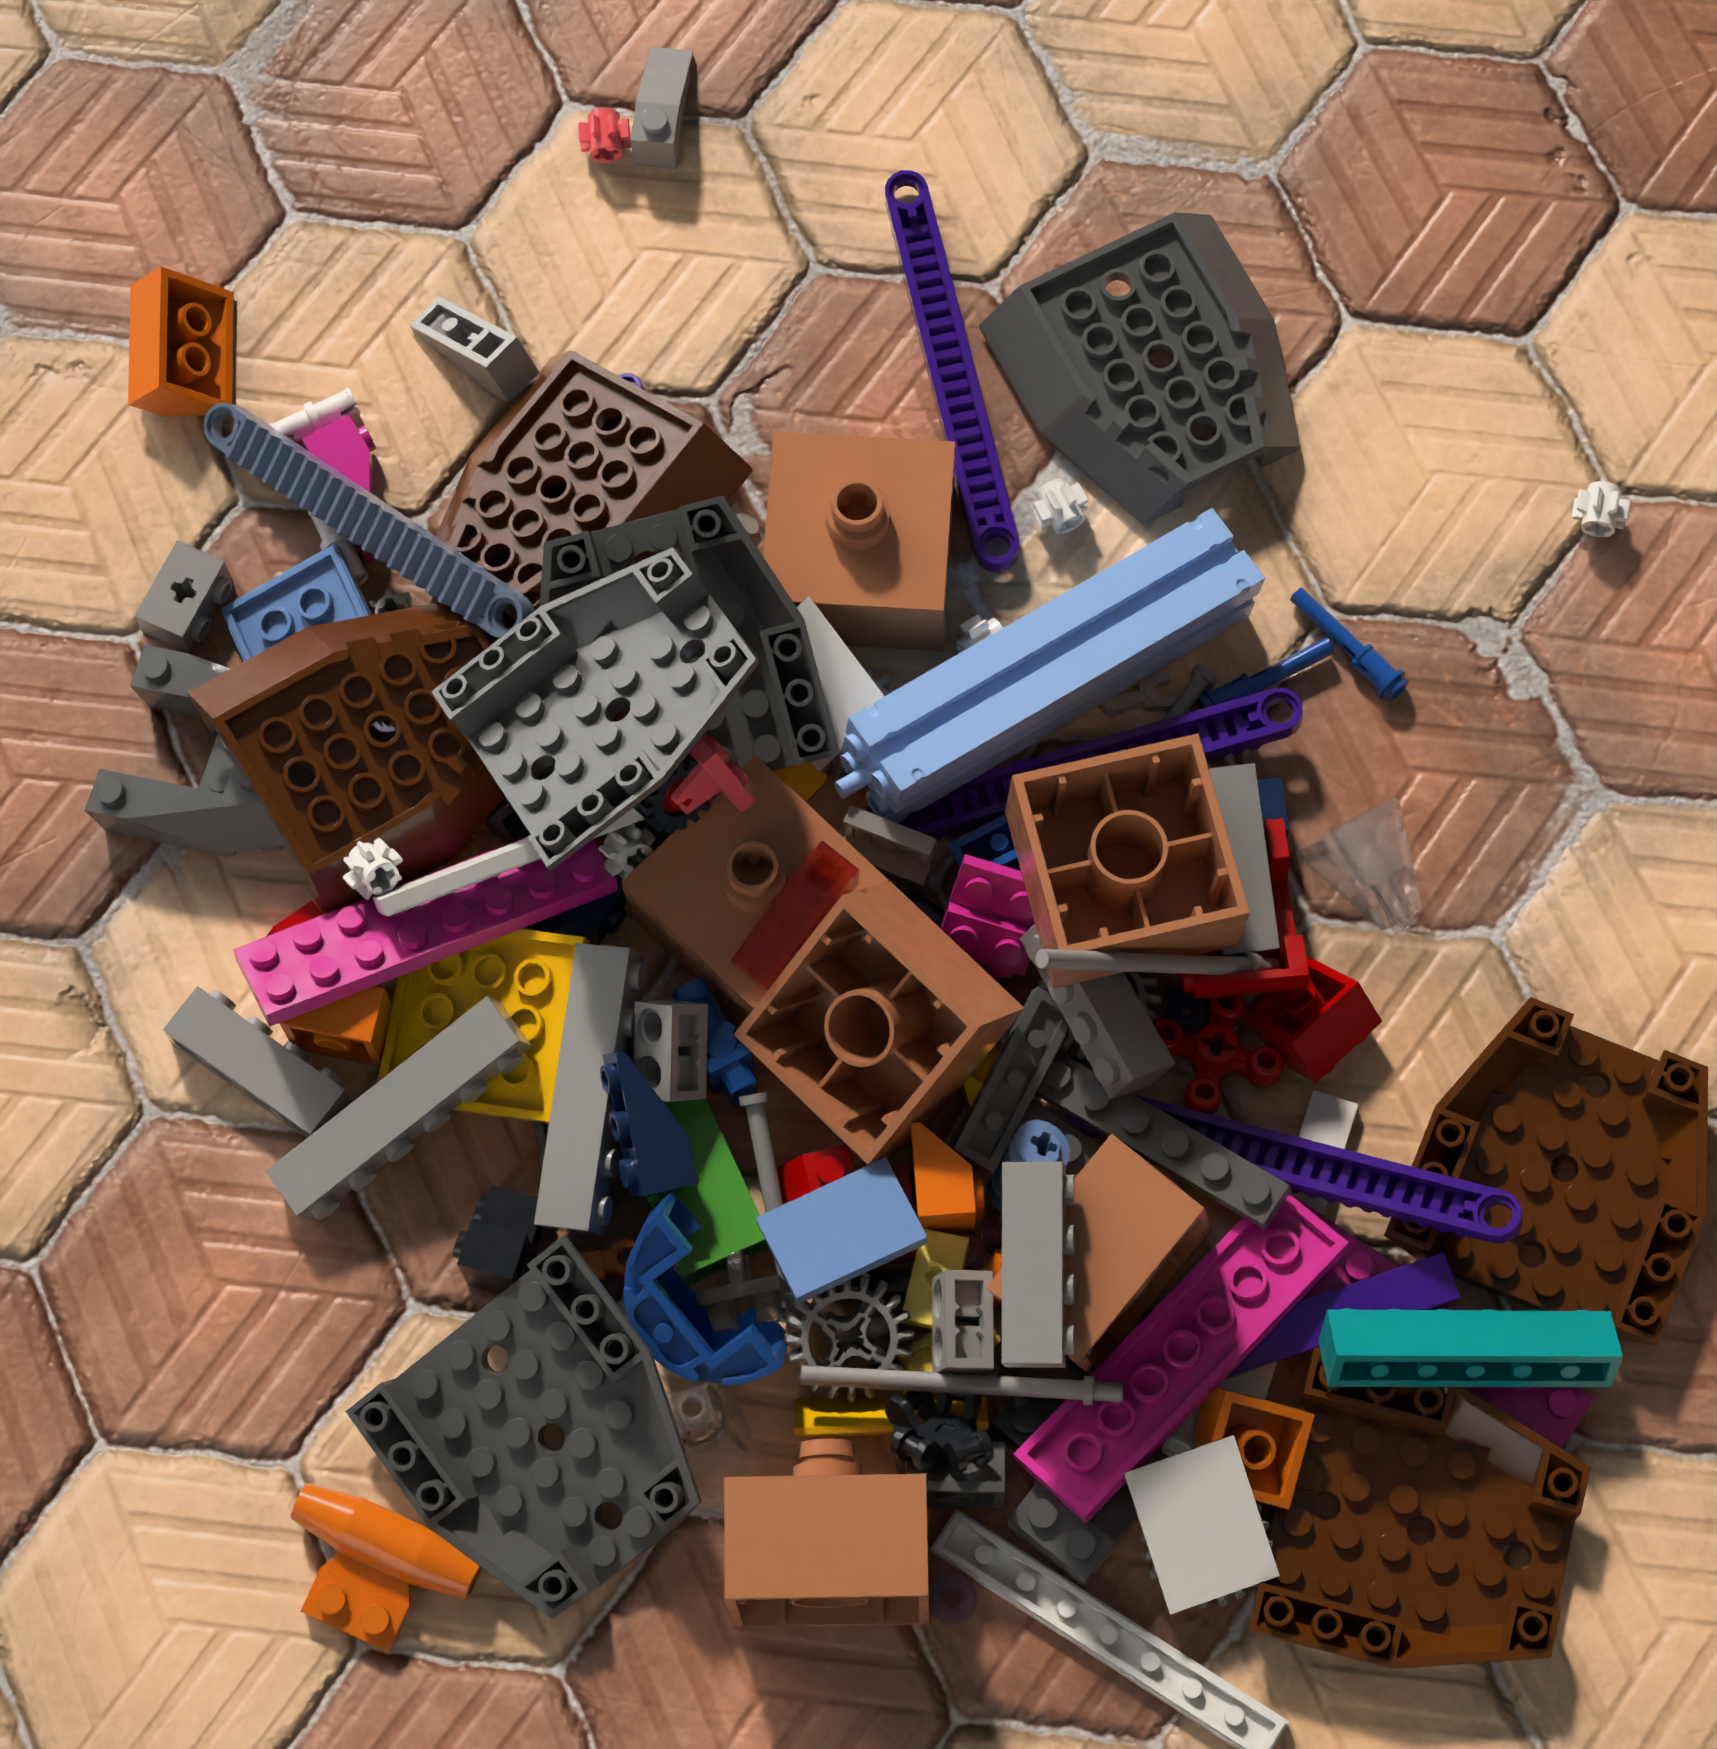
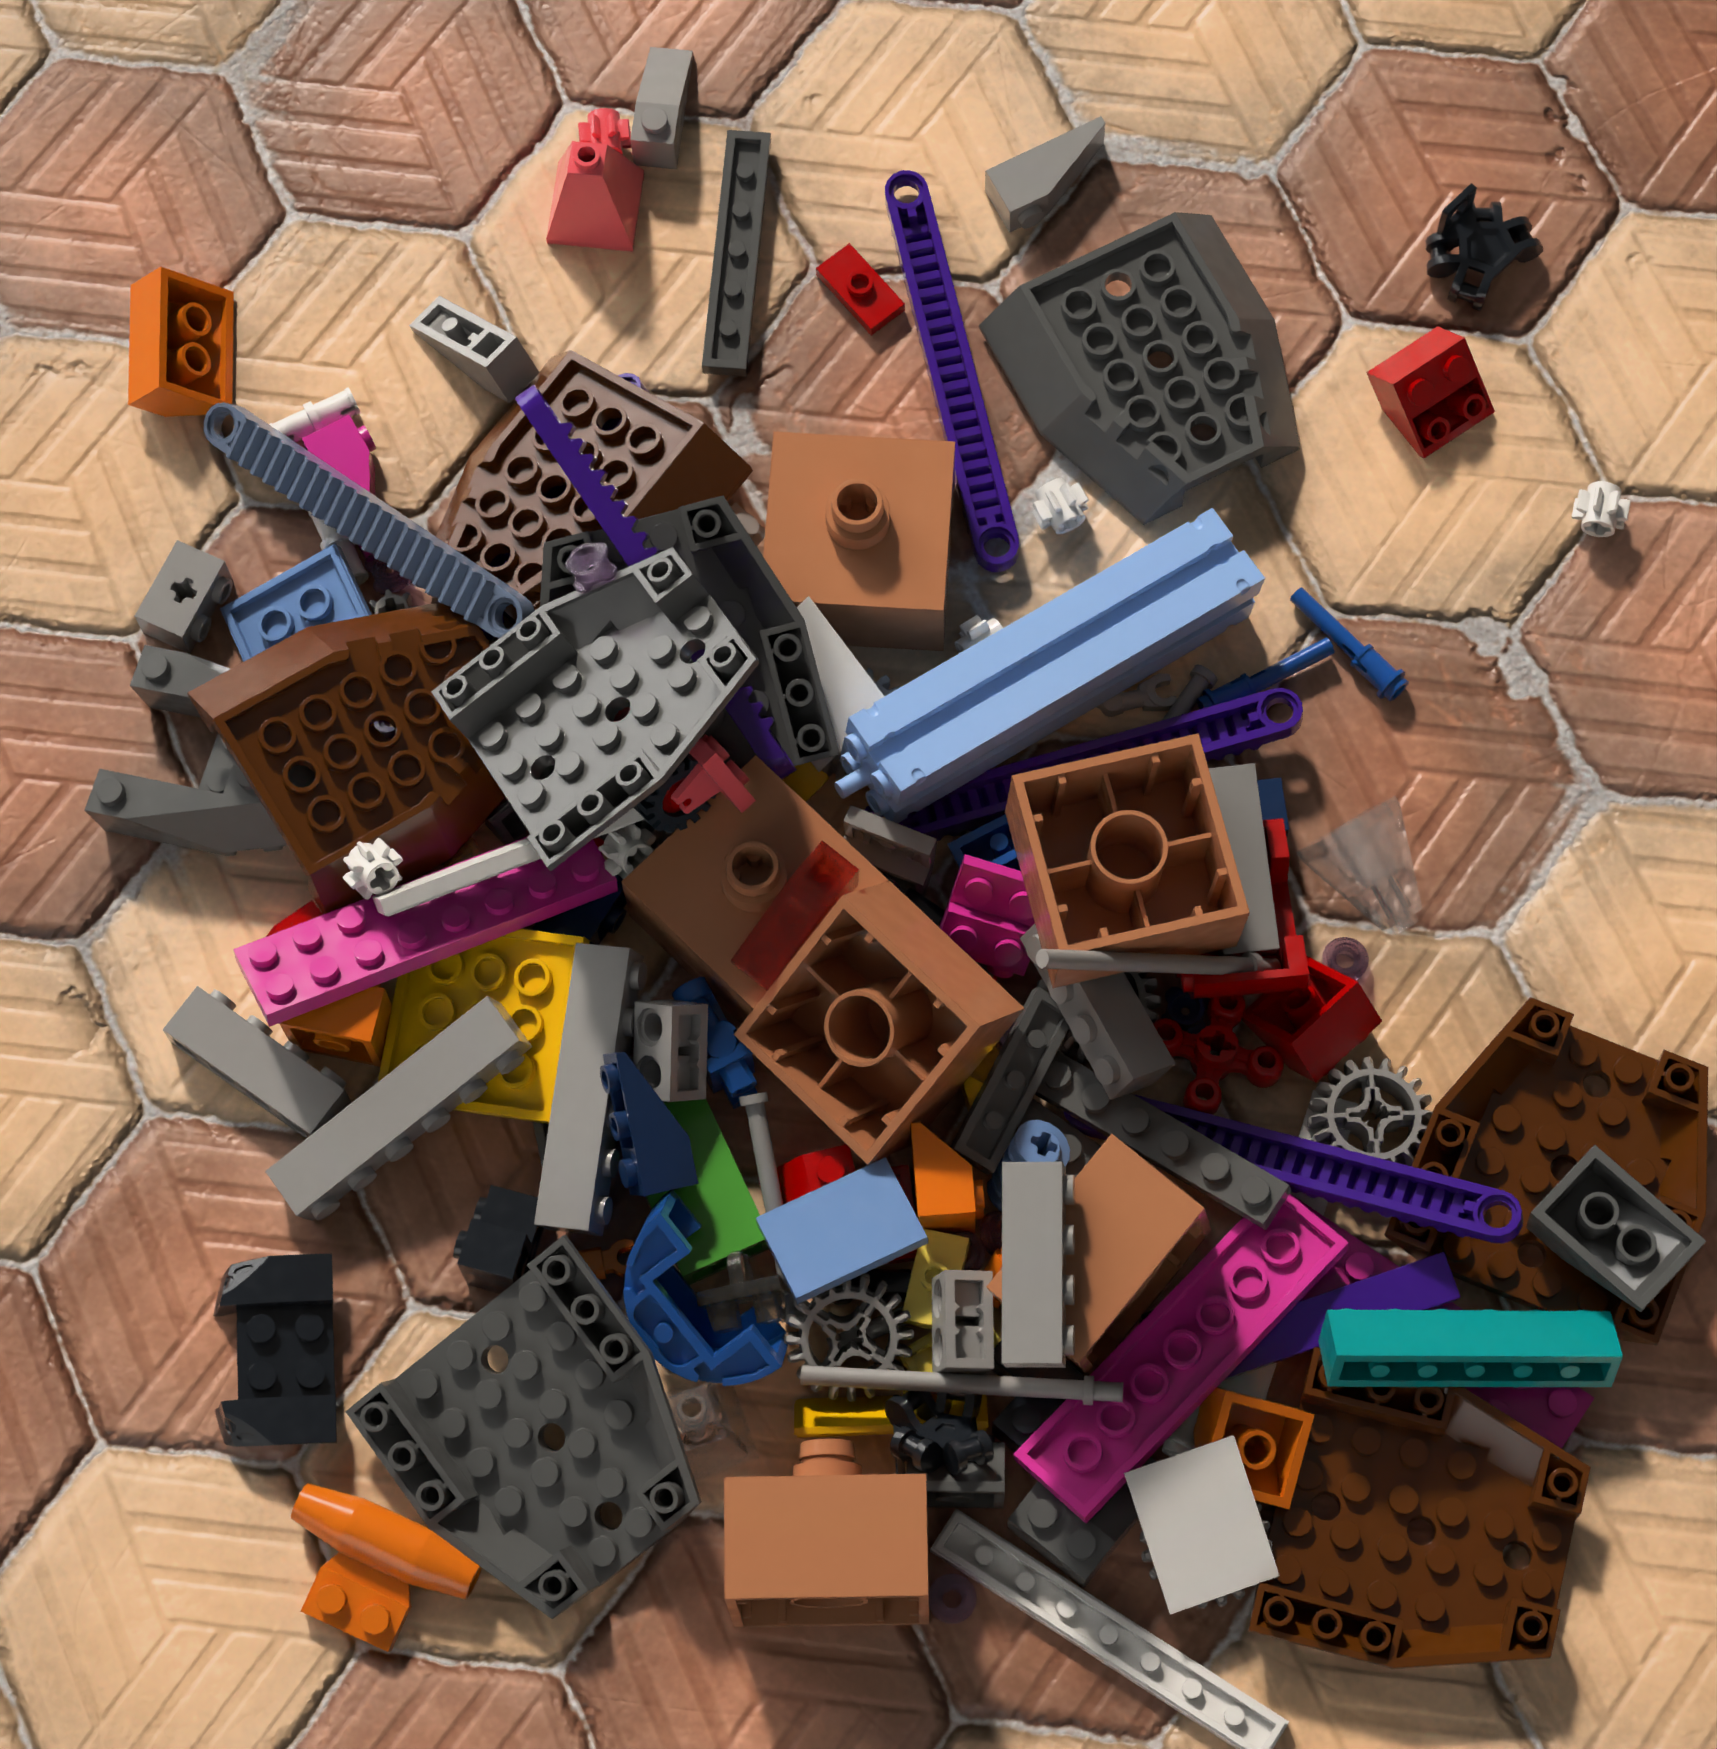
none -> black piece [213,1253,337,1447]
none -> plate [364,554,413,595]
none -> dark purple gear [515,385,796,780]
none -> coral slope [546,141,645,252]
none -> clear purple plate [565,542,617,593]
none -> dark grey plate [702,130,771,377]
none -> red plate [816,243,905,336]
none -> light grey slope [985,116,1105,233]
none -> light grey gear [1307,1056,1433,1166]
none -> plate [1321,937,1369,981]
none -> red slope [1366,326,1495,458]
none -> black piece [1425,183,1543,311]
none -> dark grey slope [1526,1145,1706,1312]

